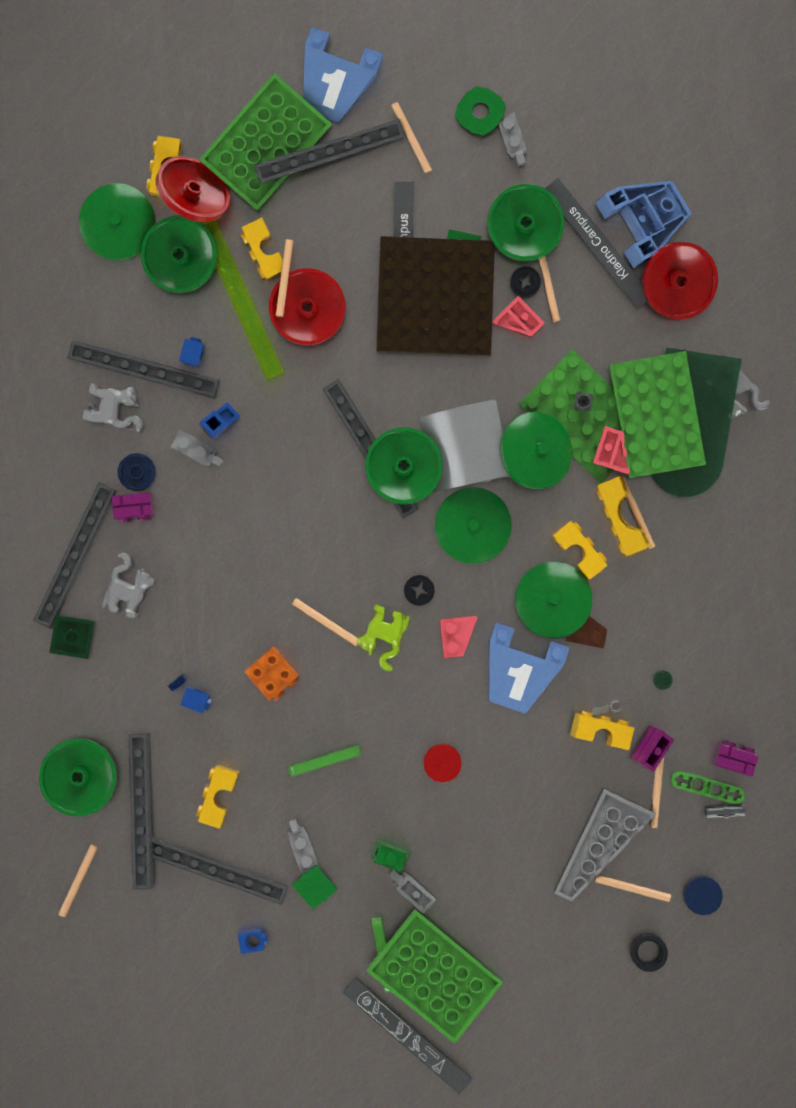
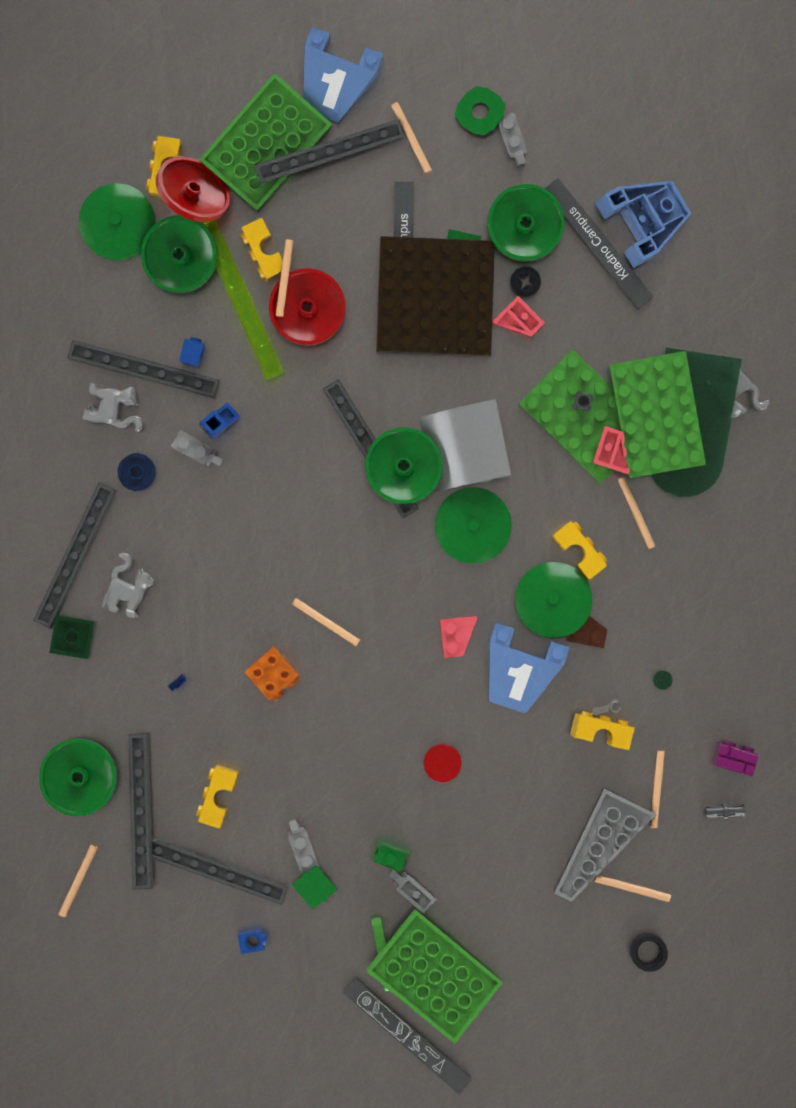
magenta brick [111,492,154,523] -> none
blue brick [180,686,212,713] -> none
bright green beam [287,745,362,777] -> none
lime animal [357,605,410,671] -> none
black gear [404,575,435,606] -> none
green dish [500,412,572,489] -> none
light nougat bar [539,256,560,322] -> none
yellow arch [597,476,651,557] -> none
magenta brick [631,726,674,772] -> none
red dish [642,242,718,319] -> none
bright green beam [670,771,745,804] -> none
dark blue tile [684,876,723,916] -> none

